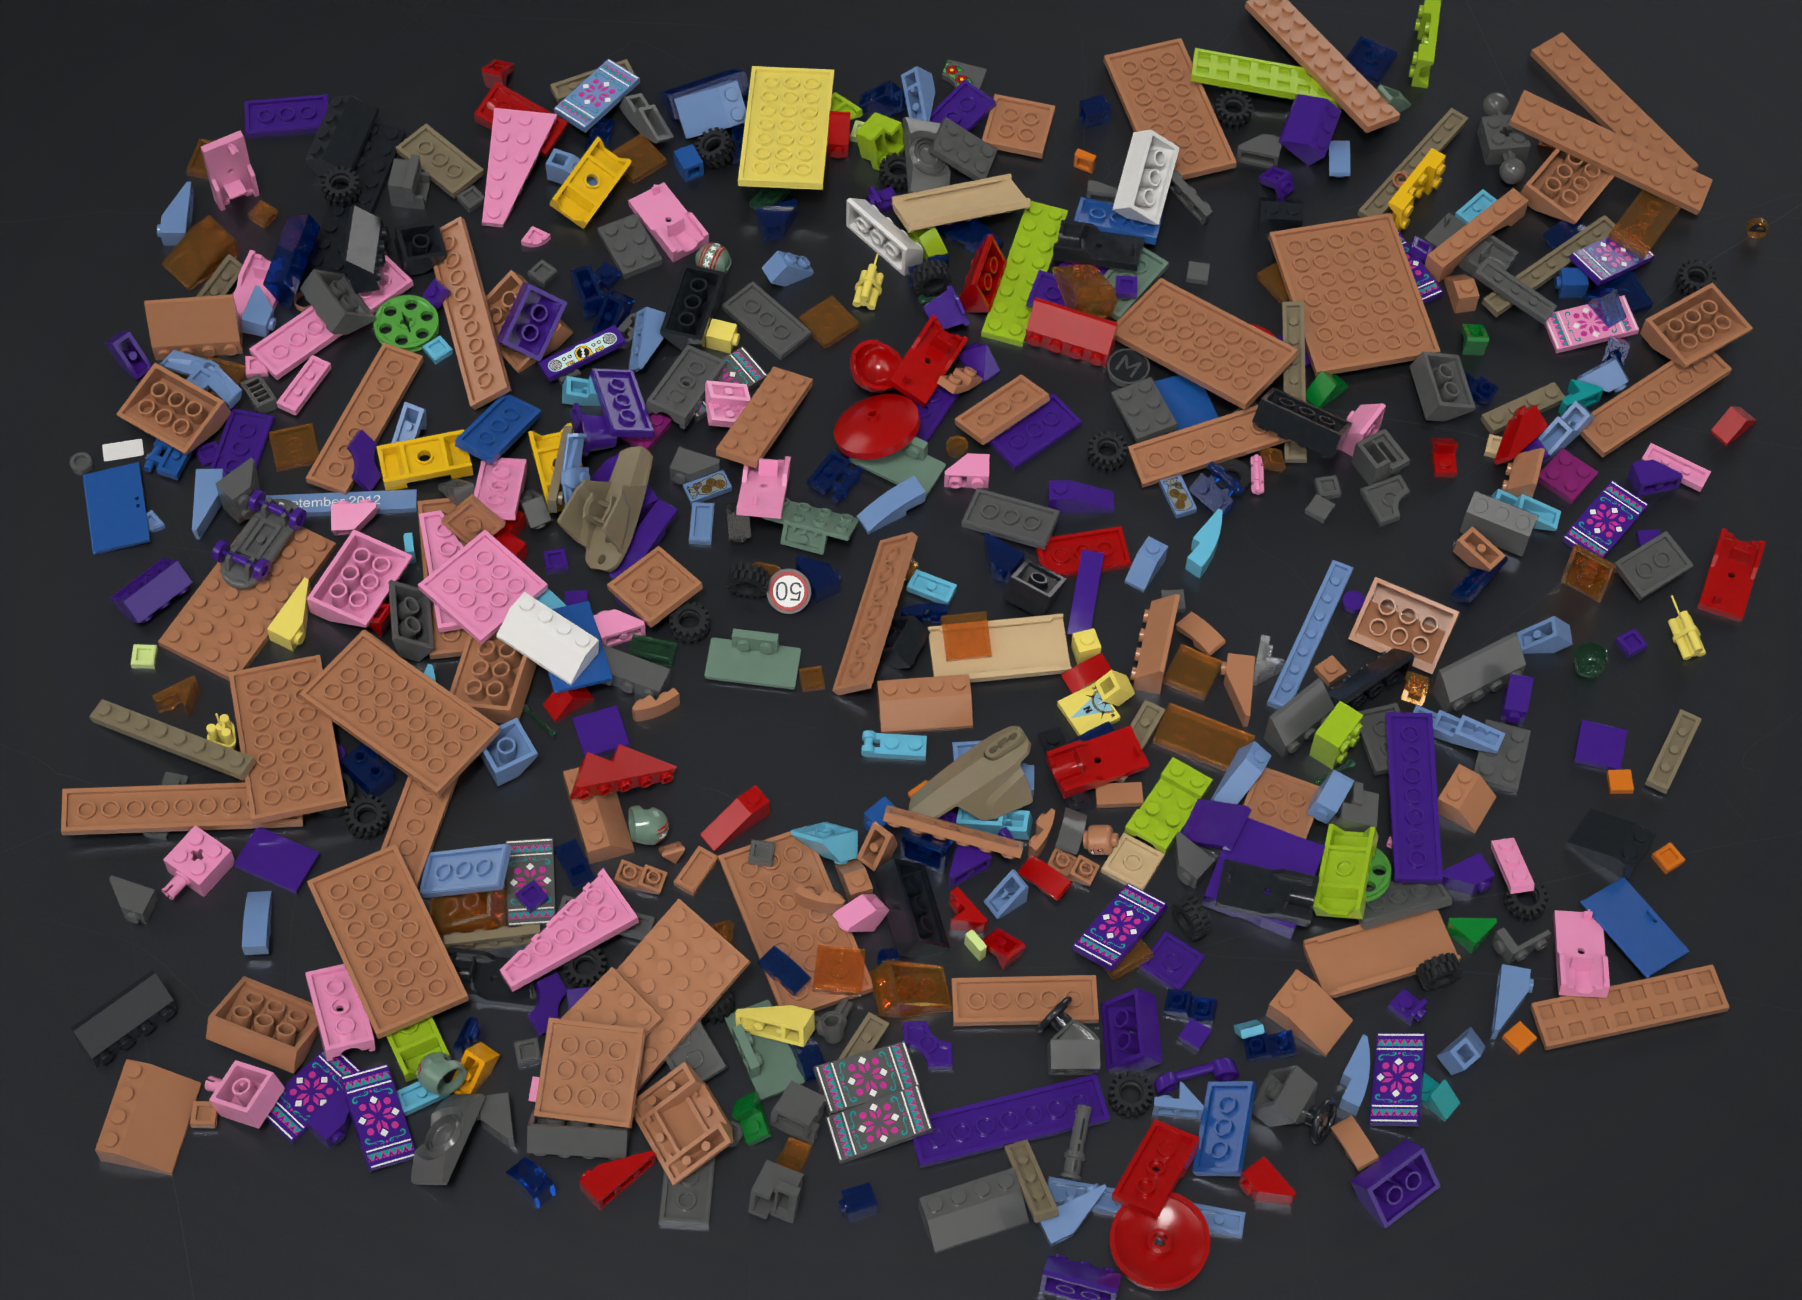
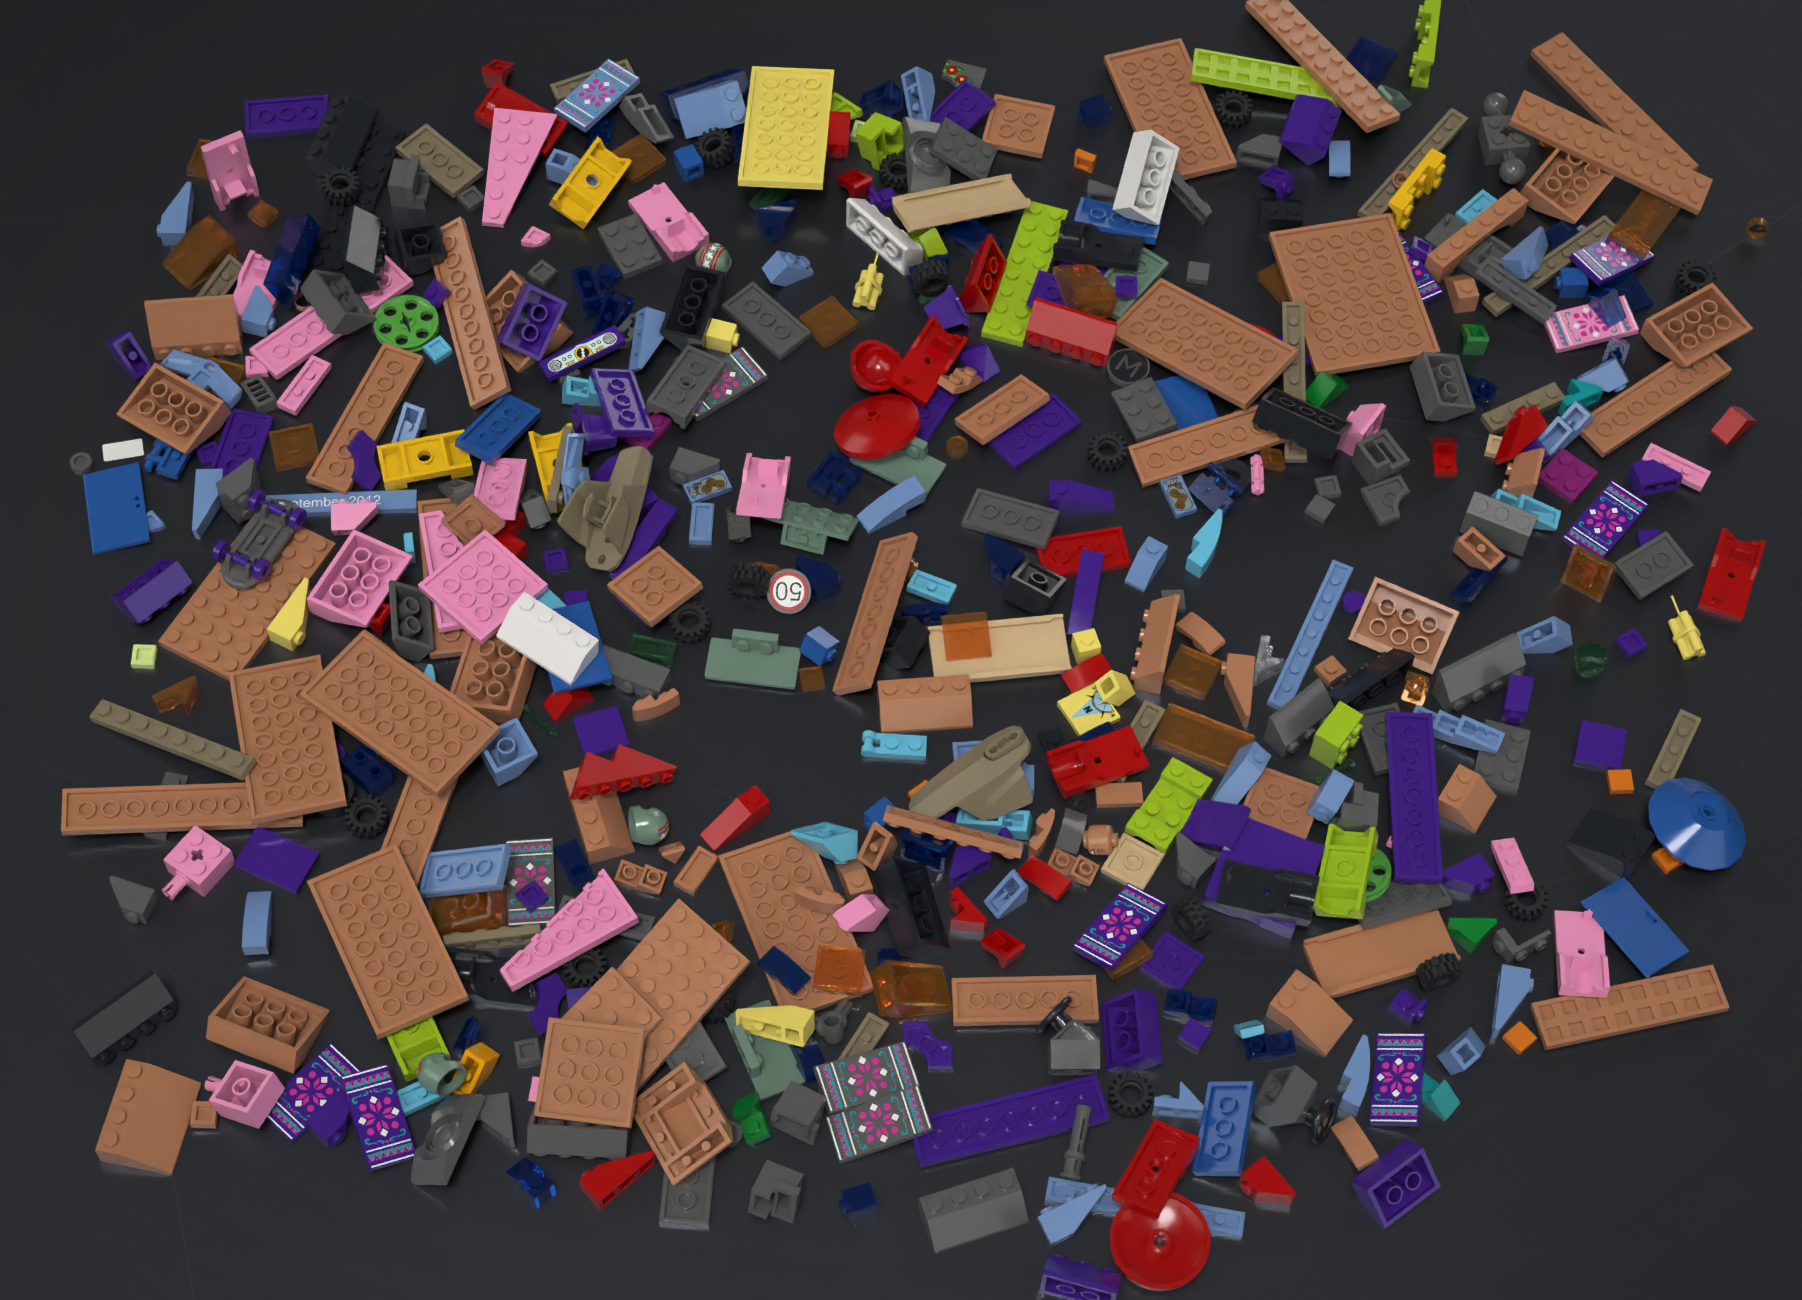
light yellow piece [206,713,237,751] -> none
bright pink piece [305,964,375,1061] -> none
bright pink slope [593,609,646,647] -> none
bright pink slope [705,380,751,427] -> none
nougat plate [716,366,813,468] -> none
dark grey tile [748,839,775,867] -> none
clear orange slope [776,1137,812,1173] -> none
bright pink slope [944,453,990,489] -> none
yellowish green tile [964,930,987,961] -> none
dark tan plate [1004,1139,1059,1223] -> none
dark purple piece [1154,1058,1240,1097] -> none
none -> blue brick [799,626,840,666]
none -> red slope [836,169,873,199]
none -> medium blue slope [1501,226,1548,280]
none -> blue dish [1648,778,1746,871]

